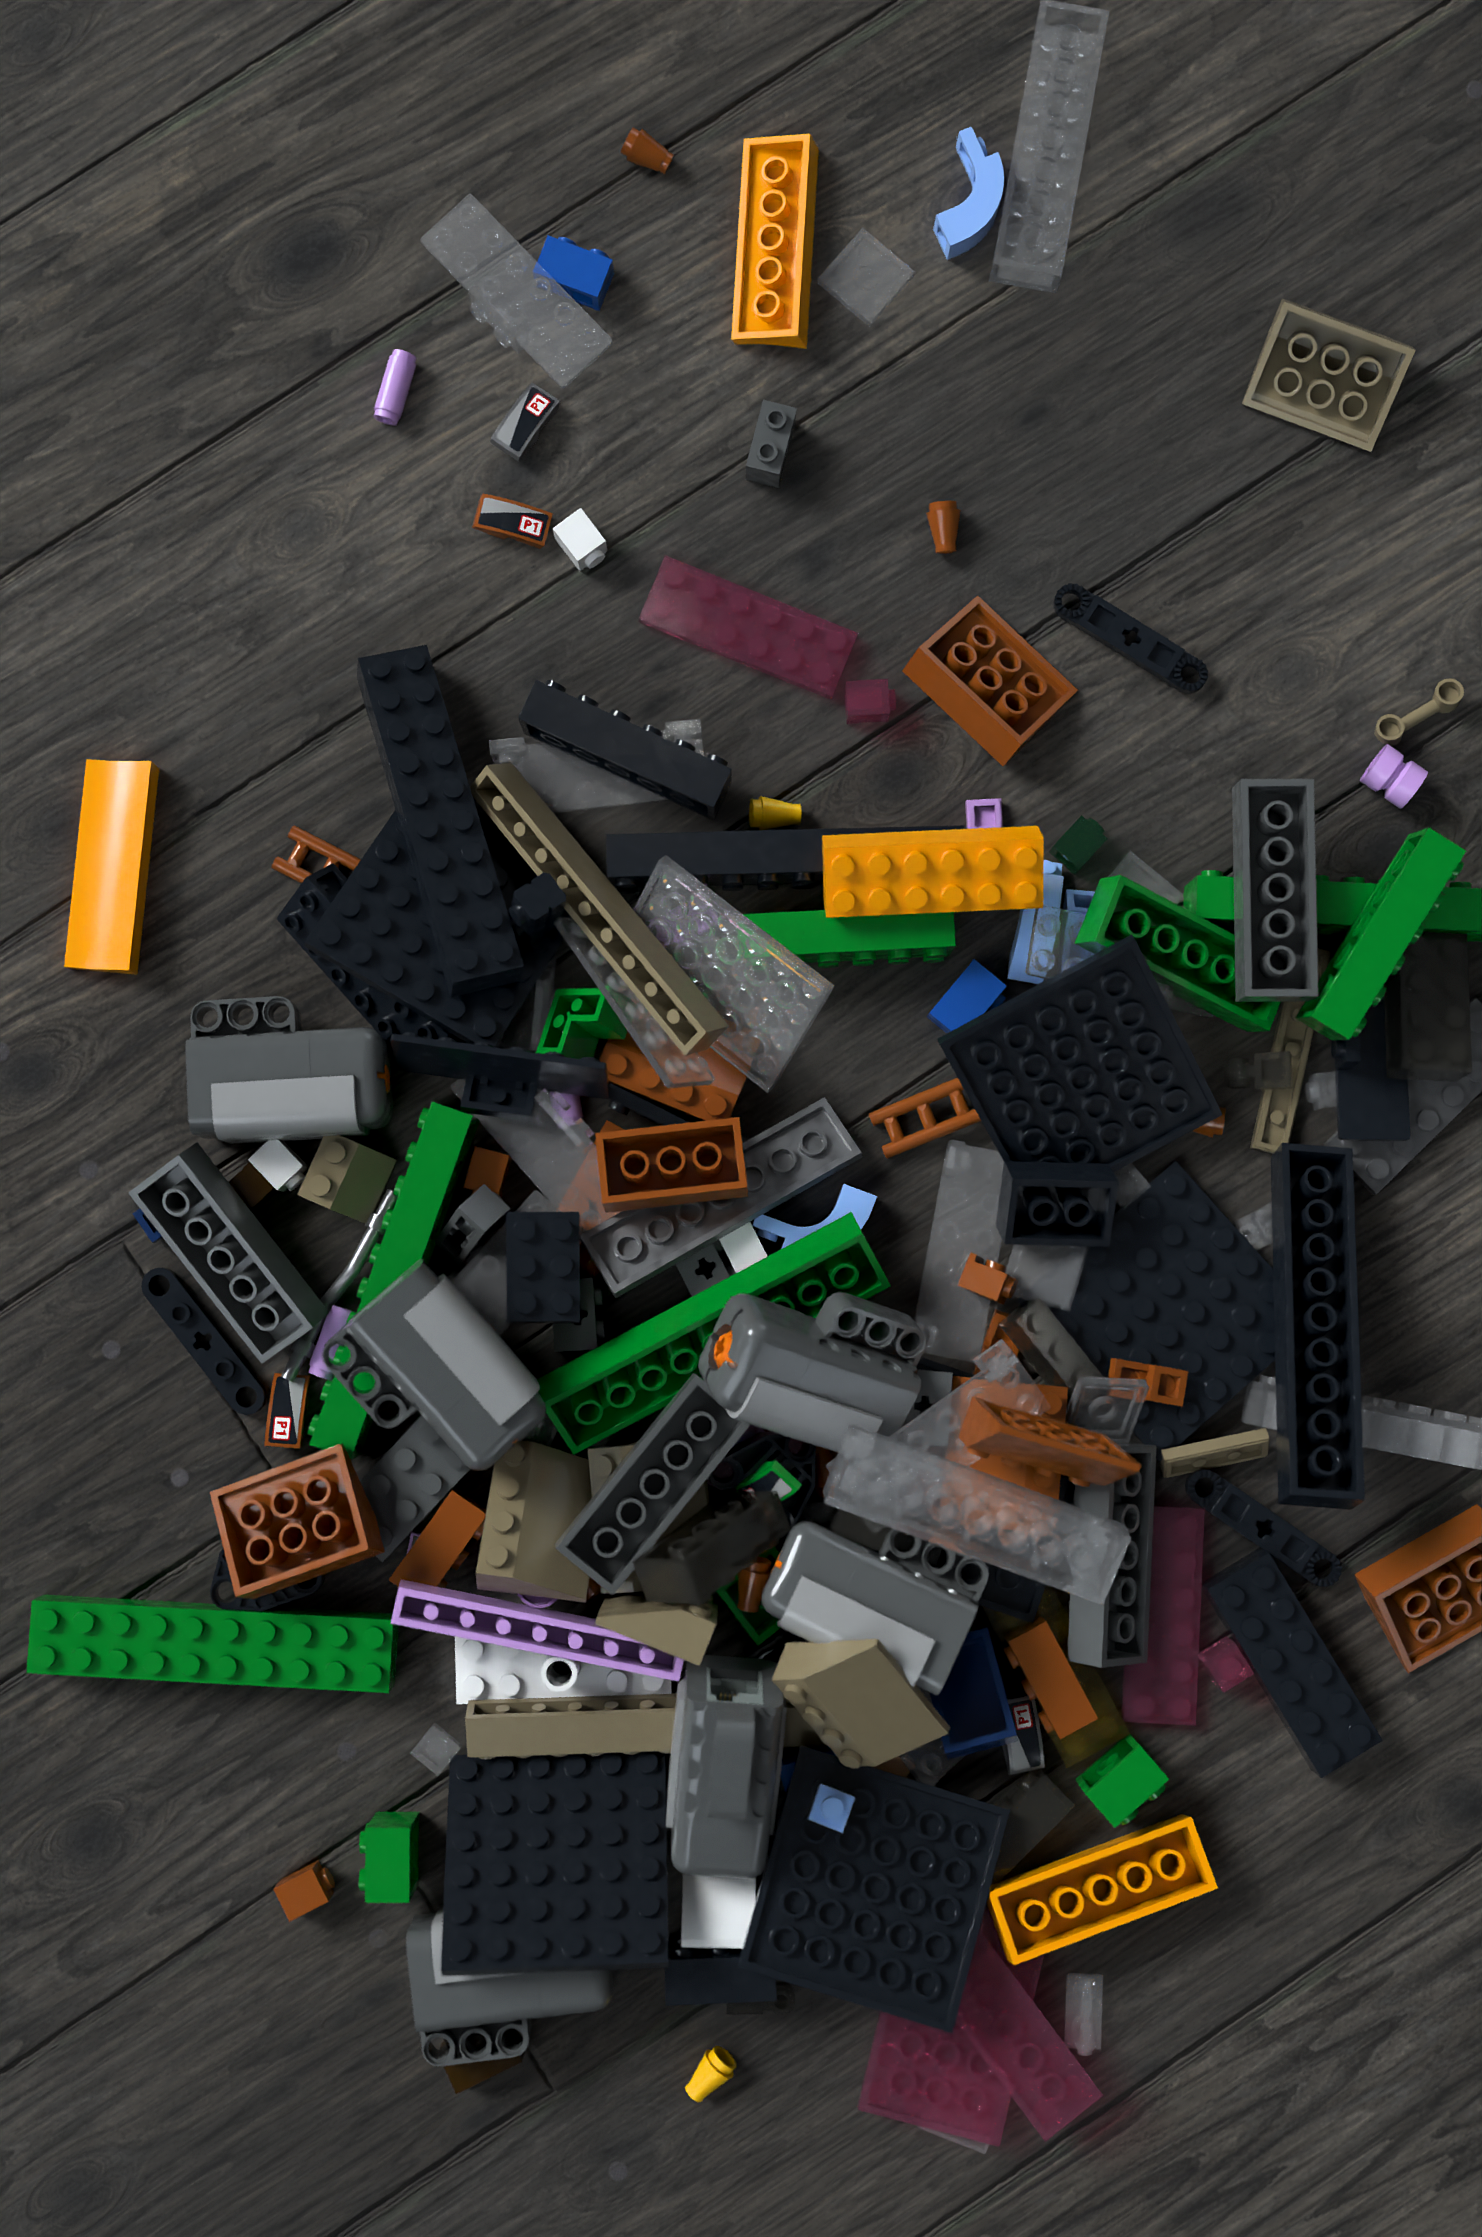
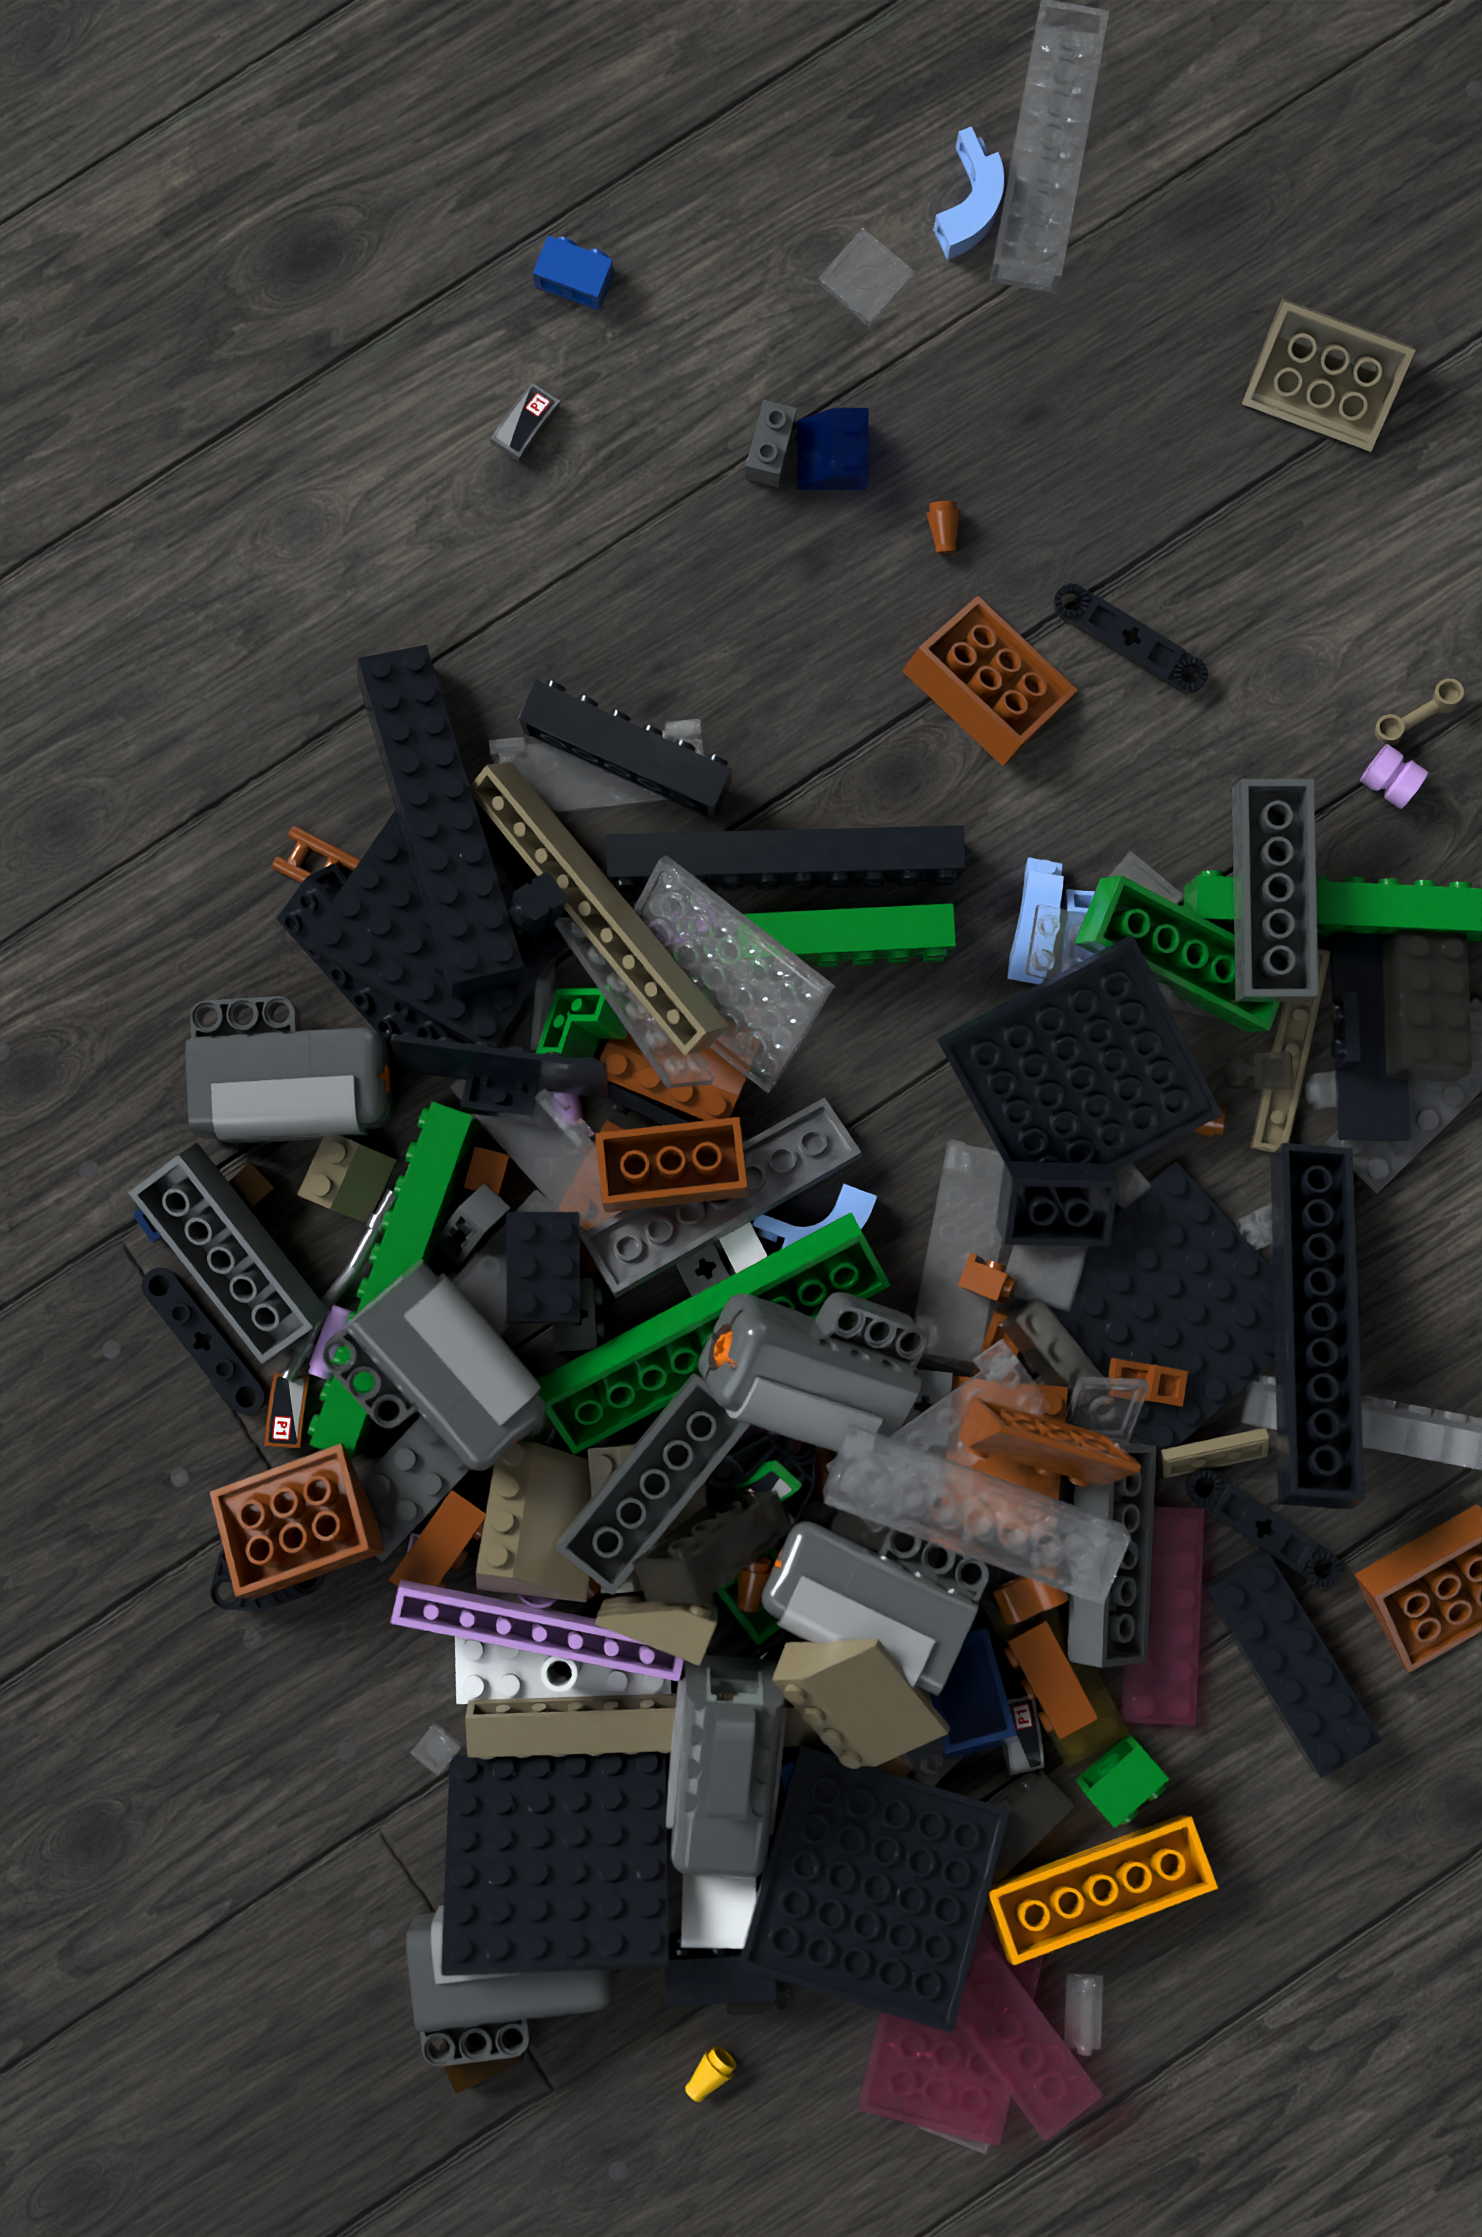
green brick [26,1594,399,1693] -> none
light orange arch [64,759,159,975] -> none
white brick [248,1140,309,1192] -> none
dark orange brick [273,1860,335,1922] -> none
green brick [359,1812,419,1903] -> none
lavender piece [374,349,416,425] -> none
clear bracket [421,194,612,389] -> none
slope [472,494,553,549] -> none
white brick [553,508,607,571] -> none
dark orange cone [621,127,674,174] -> none
clear pink plate [639,555,858,700] -> none
light orange arch [731,134,819,349] -> none
yellow cone [749,796,801,830] -> none
light blue plate [807,1784,855,1833] -> none
light orange brick [822,826,1044,918] -> none
clear pink brick [844,679,896,724] -> none
dark orange bar [869,1077,981,1159] -> none
blue brick [927,959,1007,1033] -> none
lavender tile [965,798,1003,829] -> none
clear green brick [1049,815,1108,875] -> none
clear pink brick [1196,1636,1254,1693] -> none
green brick [1295,828,1466,1040] -> none
none -> clear blue slope [797,408,869,490]
none -> dark orange axle [992,1564,1069,1625]

